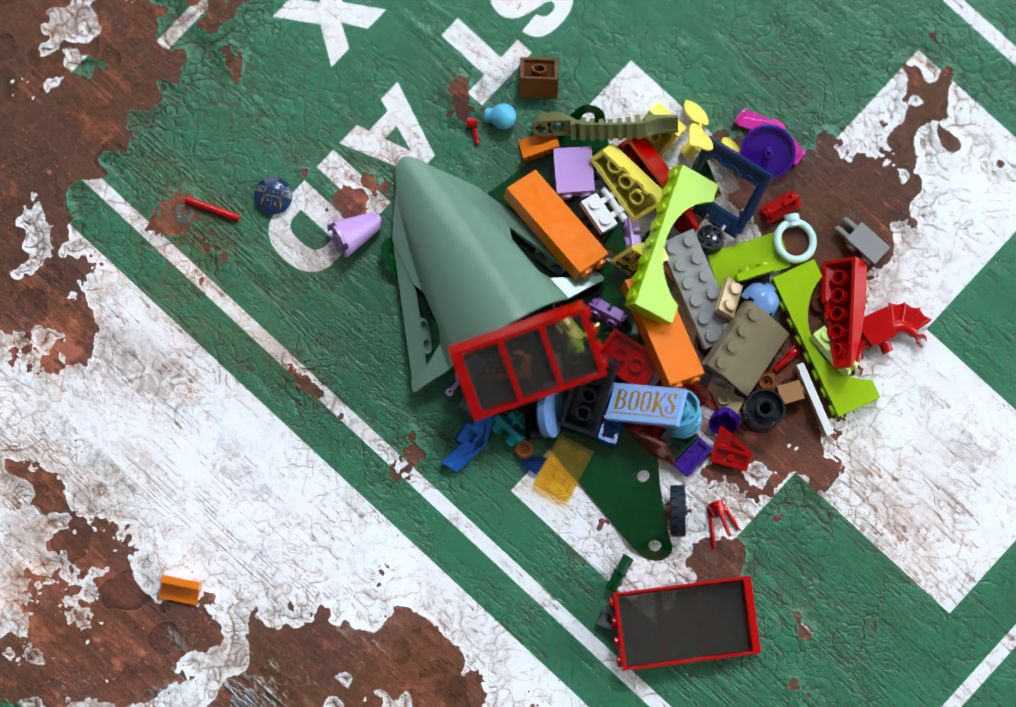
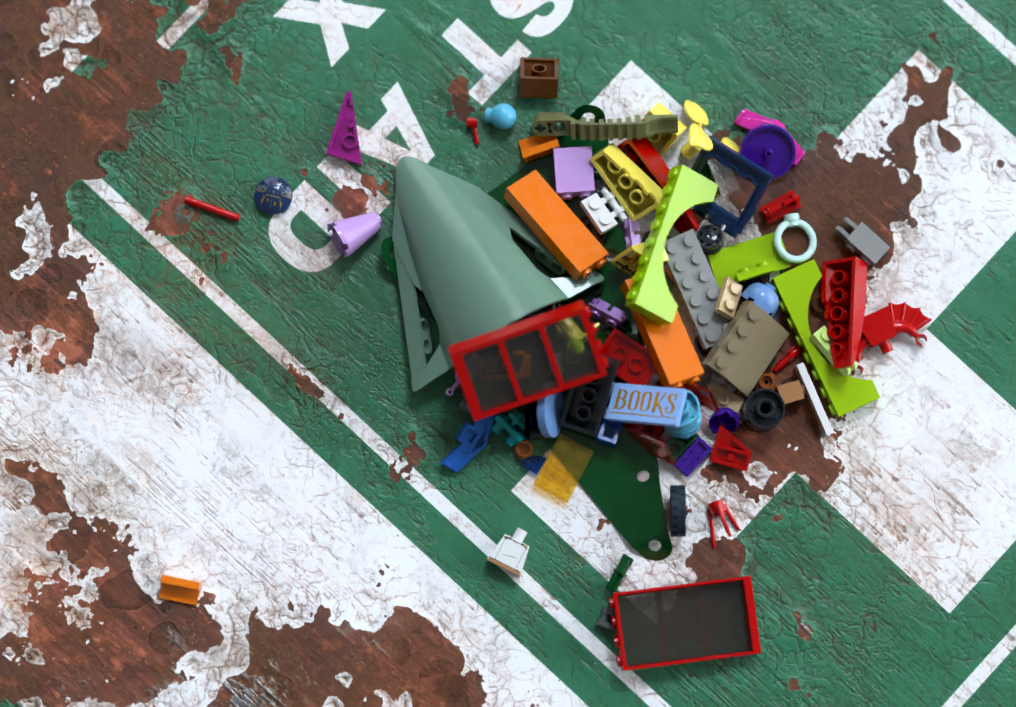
none -> magenta wing [326,91,362,166]
none -> white torso [487,527,529,576]

